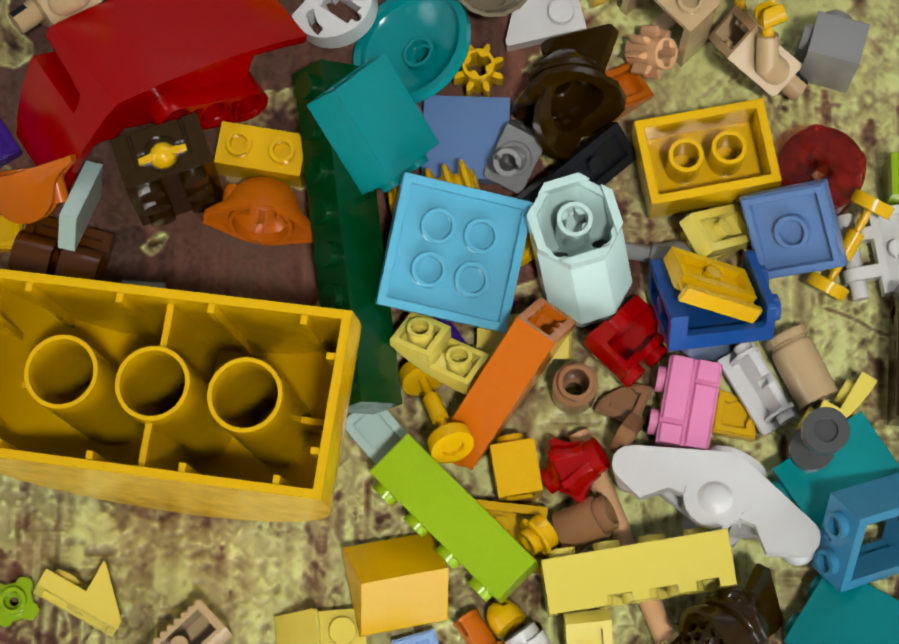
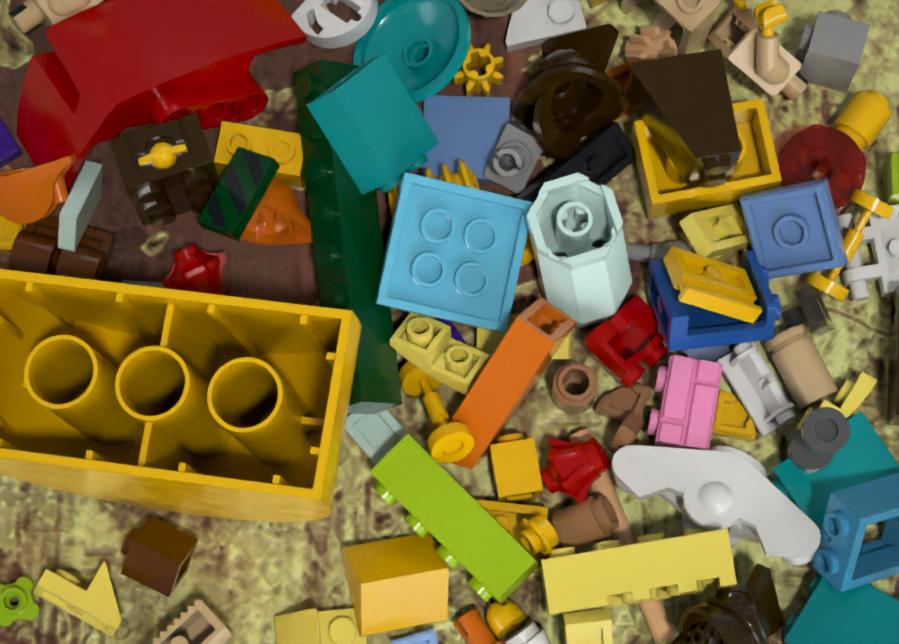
none -> reddish brown brick [121,516,198,597]
none -> red rock [161,242,227,295]
none -> dark green tile [197,147,280,241]
none -> dark brown slope [626,49,741,188]
none -> clear smoke tile [781,284,836,336]
none -> yellow brick [830,90,892,156]

